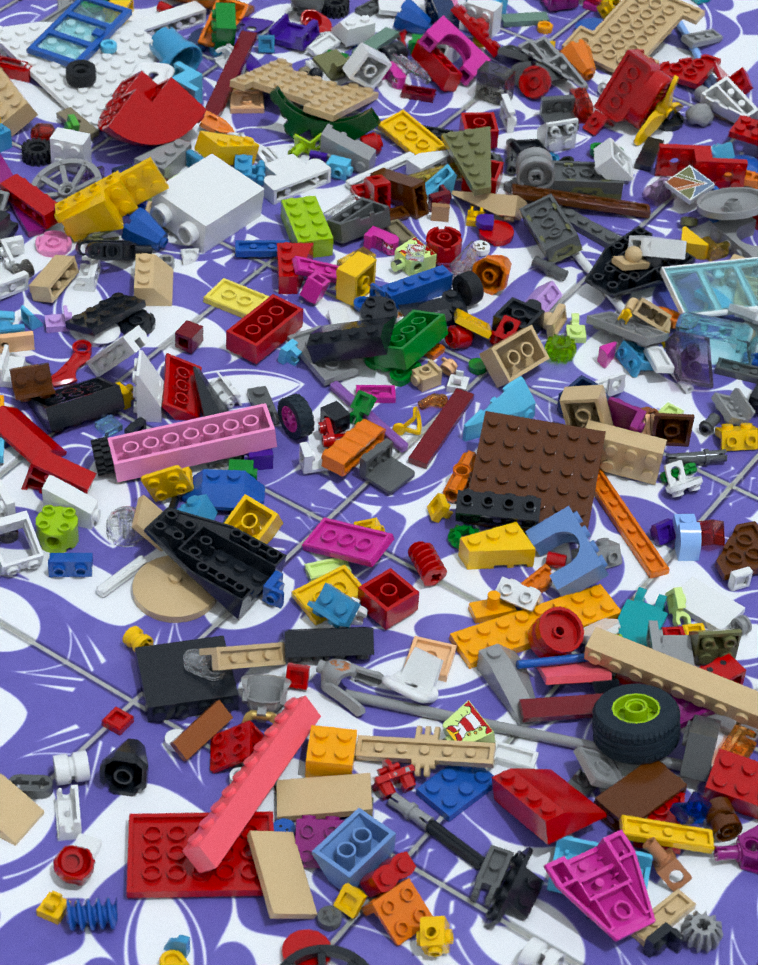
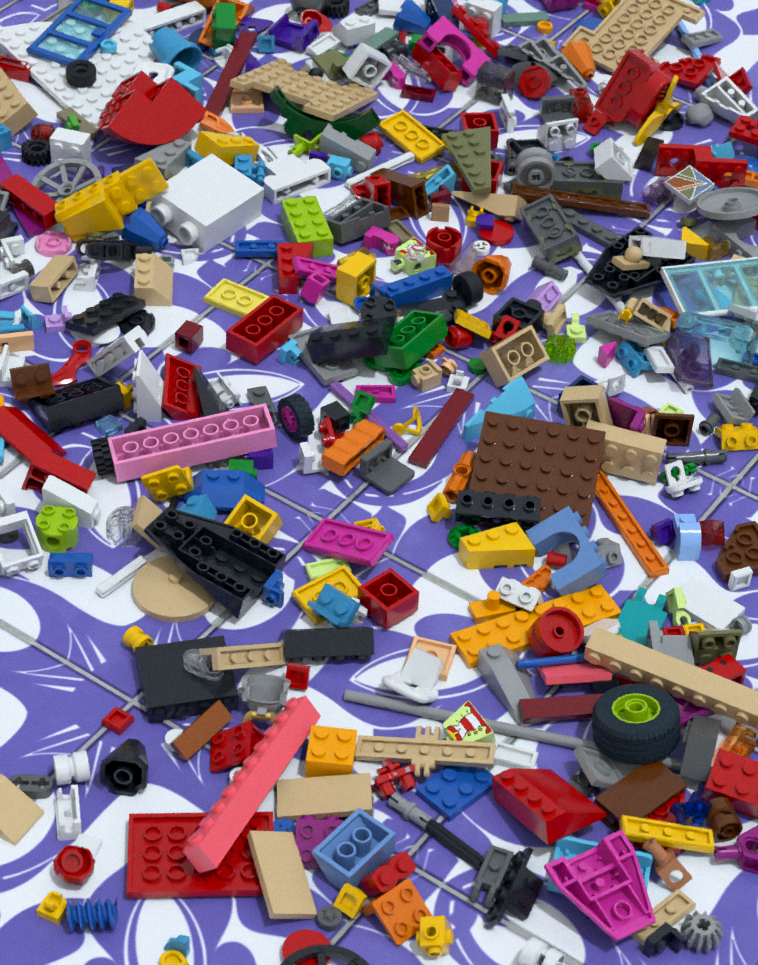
light grey piece [316,659,384,716] -> none
white slope [406,150,456,181] -> none
red piece [408,541,447,586] -> none
clear orange arm [418,393,448,410] -> none

